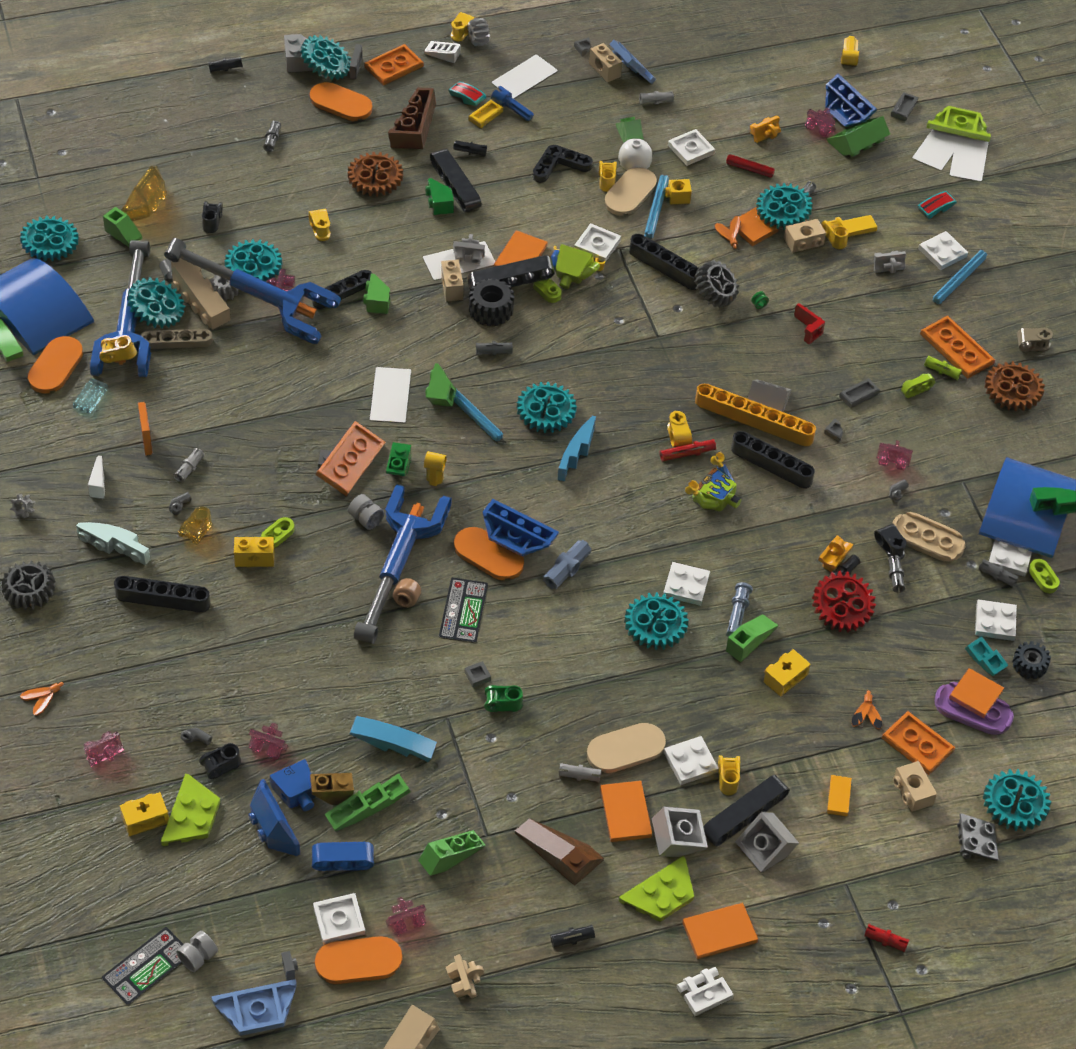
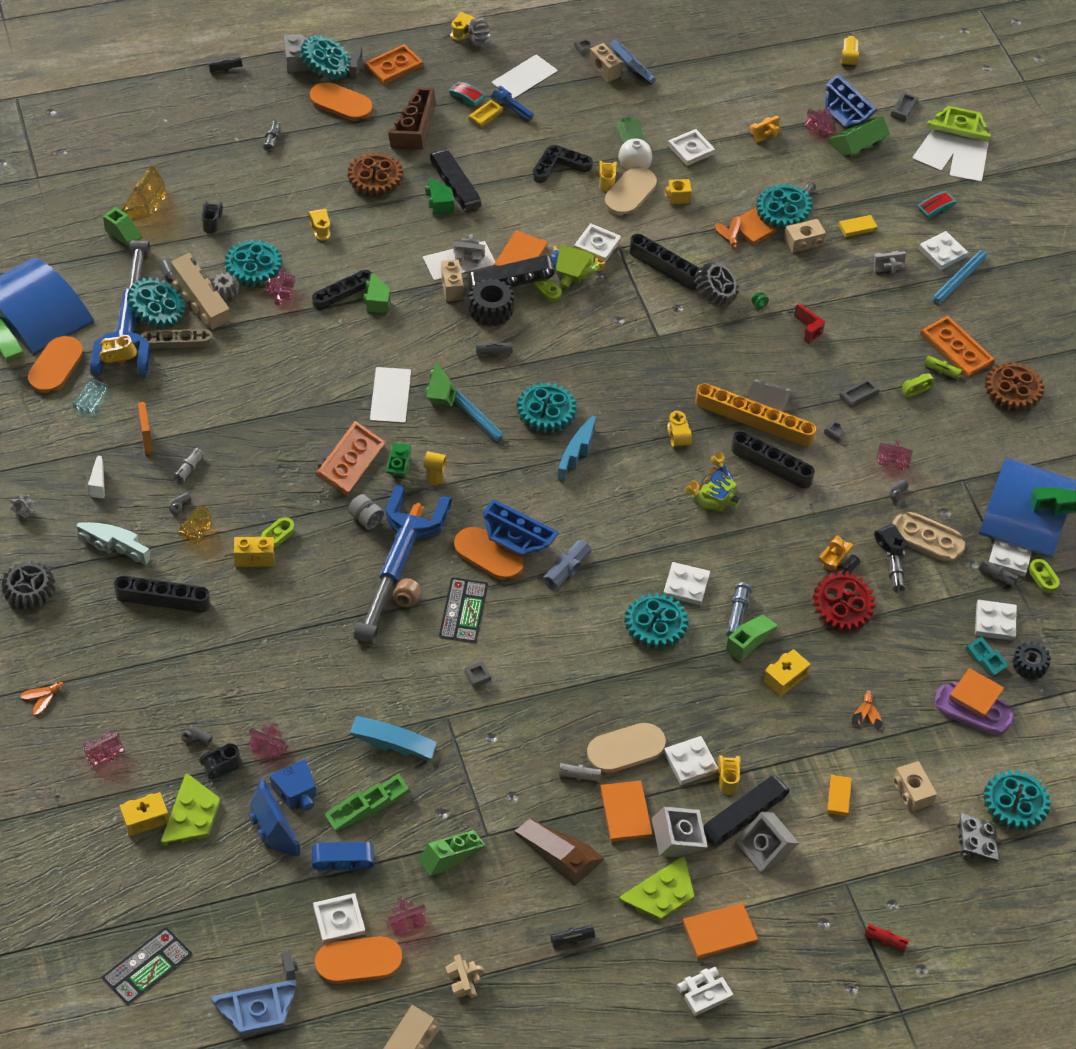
teal gear [20,216,79,261] -> none
blue piece [164,238,341,344] -> none
light grey wheel [176,931,218,972] -> none
pearl gold slope [310,773,354,805] -> none
white slope [424,41,461,63] -> none
black axle [453,140,487,156] -> none
green piece [484,685,523,712] -> none
light grey pin [639,91,674,104] -> none
dark azure axle [644,175,669,239] -> none
red pin [659,439,716,462] -> none
red axle [726,154,775,178] -> none
yellow piece [821,217,849,249] -> none
orange tile [882,711,955,775] -> none
dark tan piece [1017,328,1053,352] -> none

